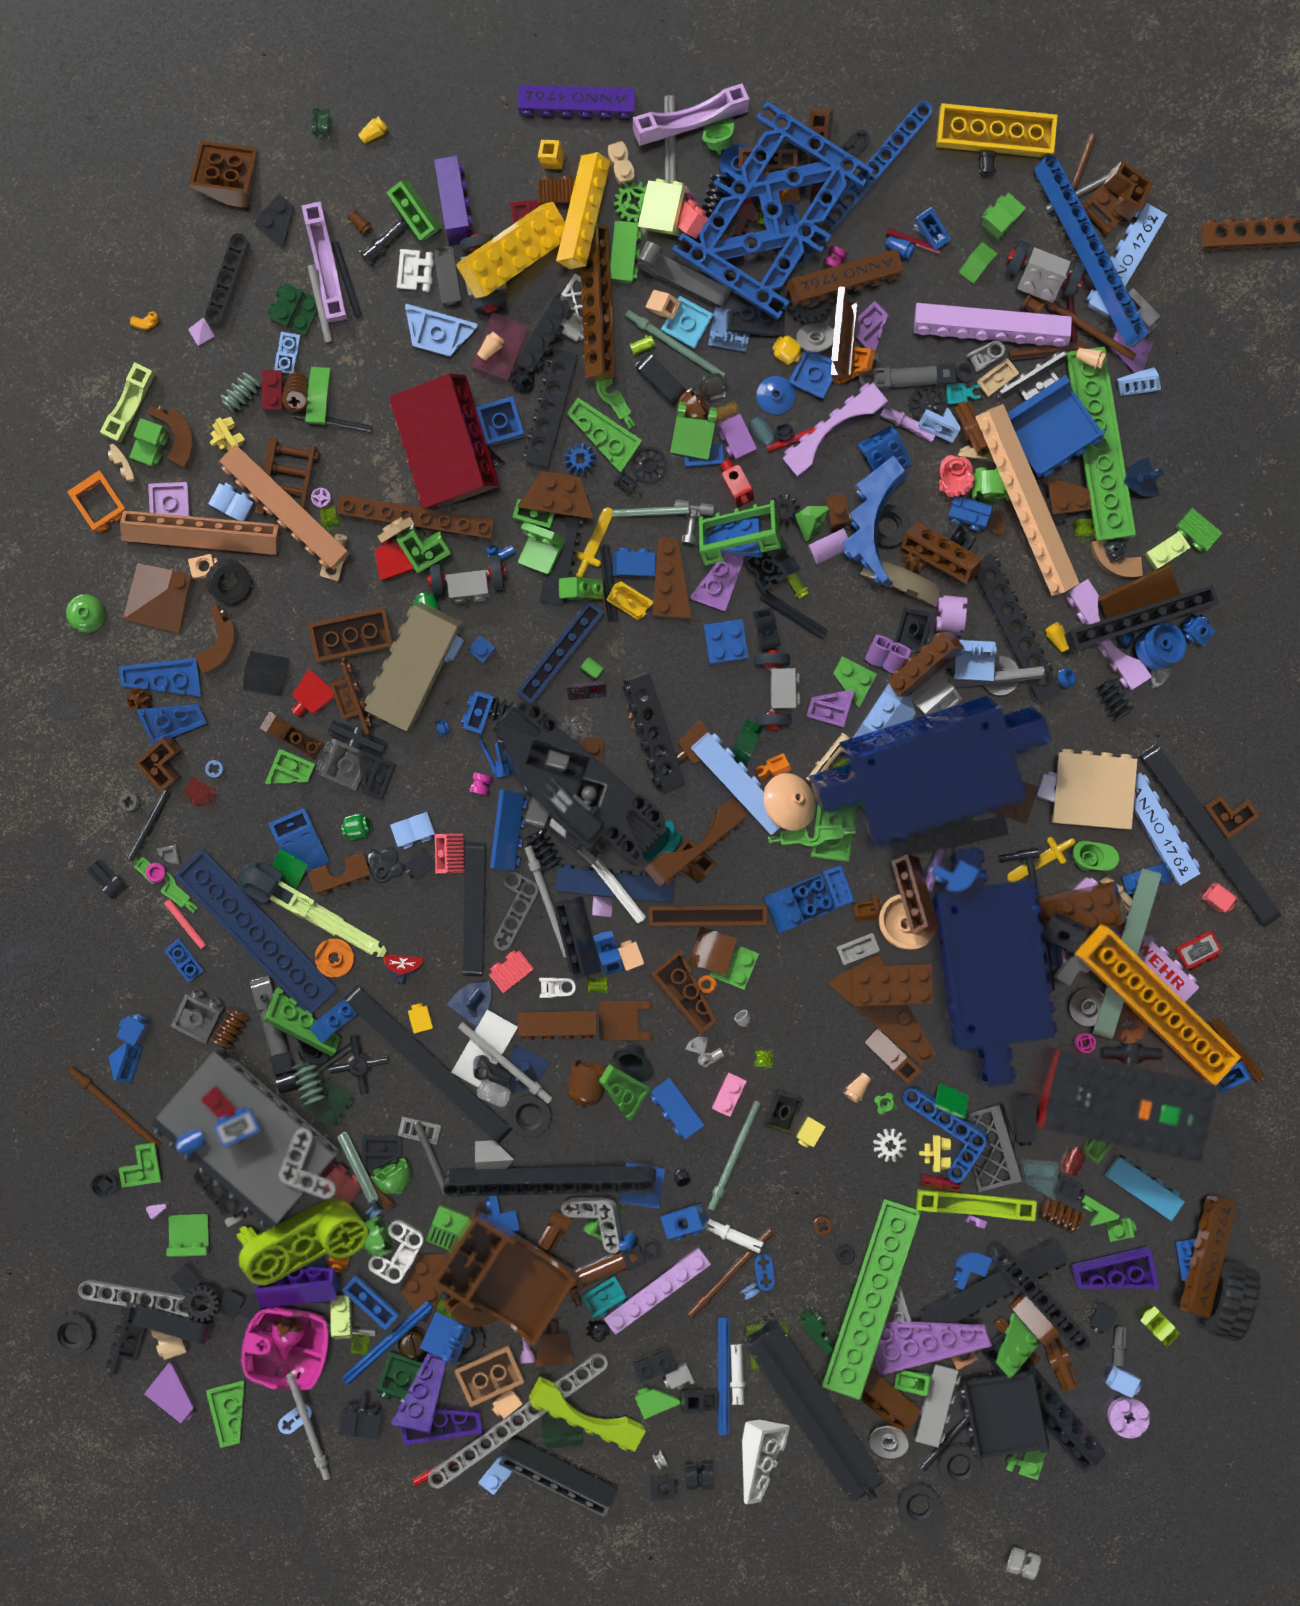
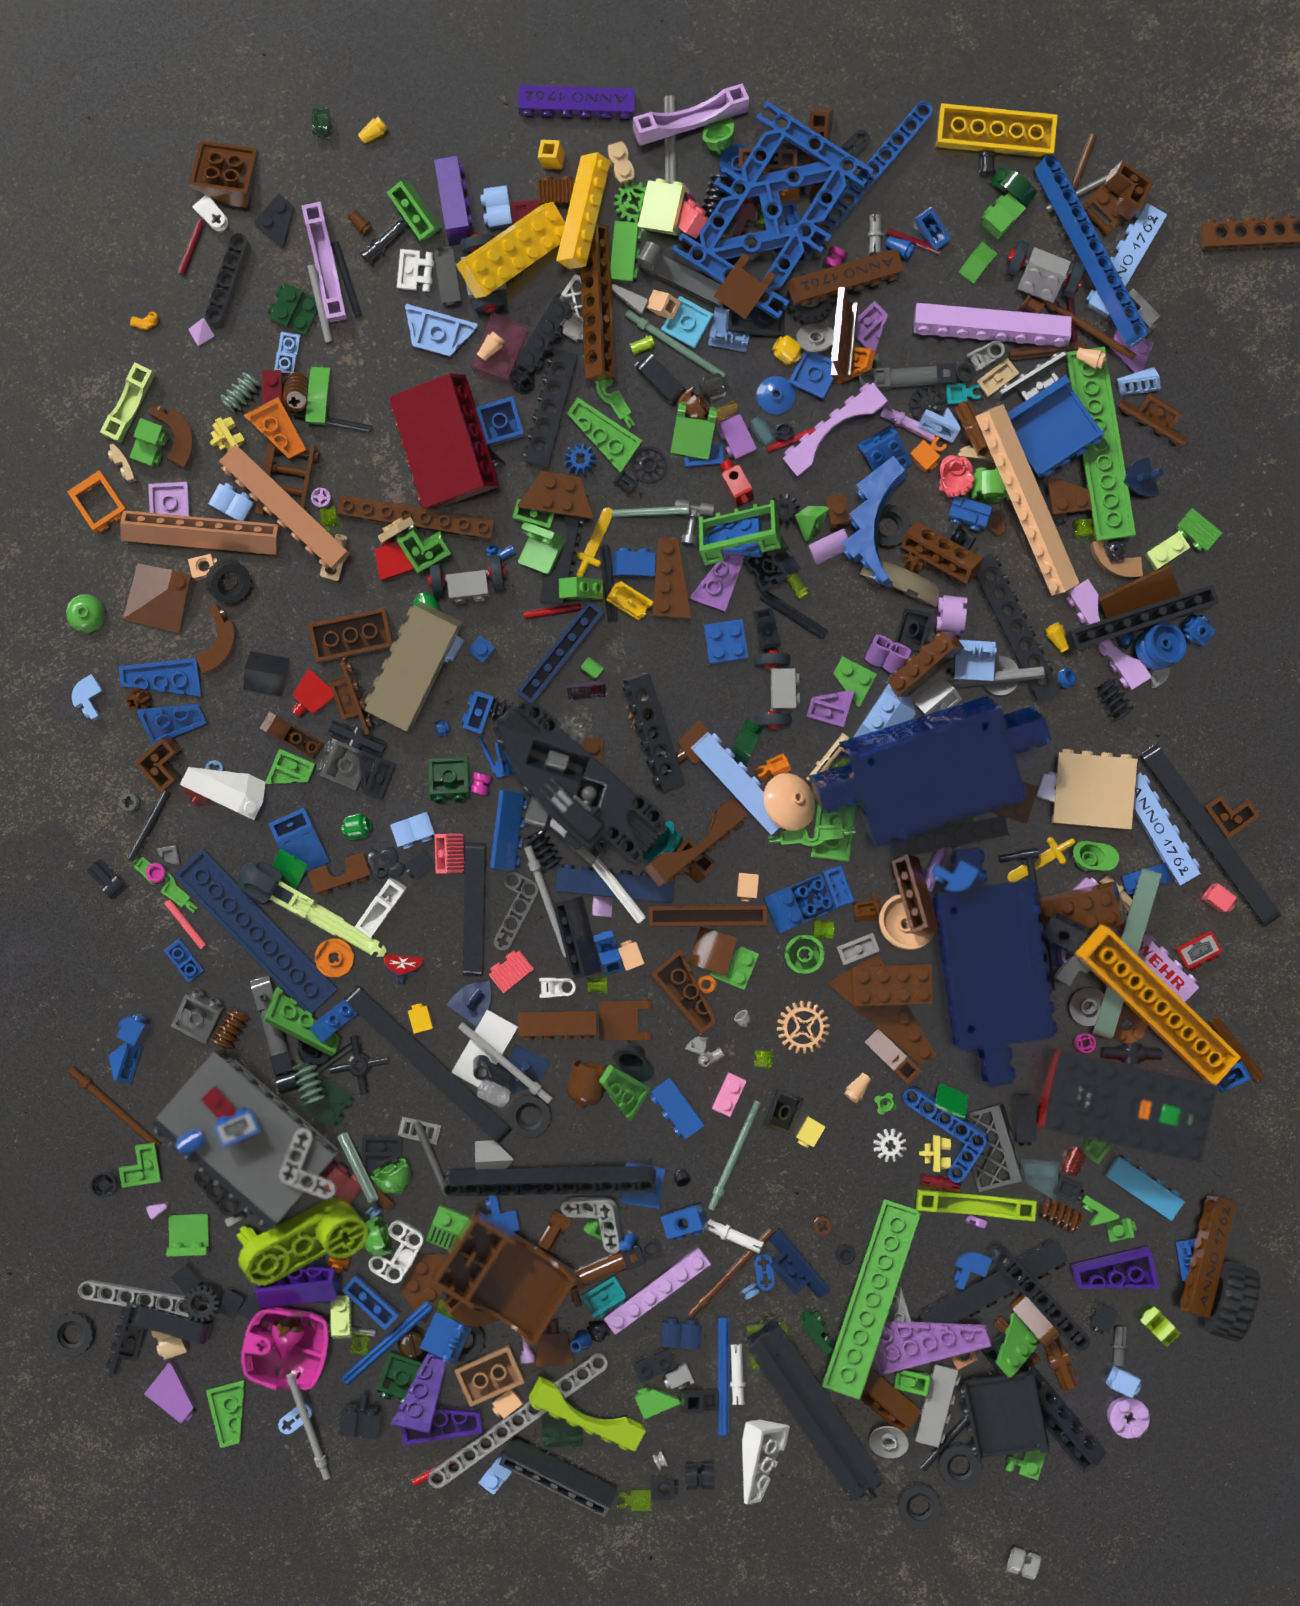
none -> light blue brick [72,674,104,721]
none -> dark red bar [178,218,205,275]
none -> white wedge [180,767,266,820]
none -> white piece [192,195,228,232]
none -> orange wing [244,397,306,458]
none -> white slope [355,877,407,938]
none -> dark green plate [428,757,470,804]
none -> light blue brick [481,186,513,230]
none -> red bar [523,603,582,619]
none -> blue cone [570,1331,592,1352]
none -> light grey slope [611,284,648,316]
none -> clear neon green plate [617,1490,651,1511]
none -> dark blue brick [661,1318,702,1349]
none -> reddish brown flag [713,254,775,319]
none -> light nougat brick [737,873,759,902]
none -> dark blue bracket [769,1230,830,1298]
none -> light nougat gear [777,1001,830,1054]
none -> bright green brick [784,935,824,974]
none -> clear neon green wheel [813,920,834,940]
none -> light grey pin [868,214,883,255]
none -> orange brick [909,436,947,472]
none -> dark green brick [990,167,1037,207]
none -> reddish brown bracket [1119,392,1189,446]

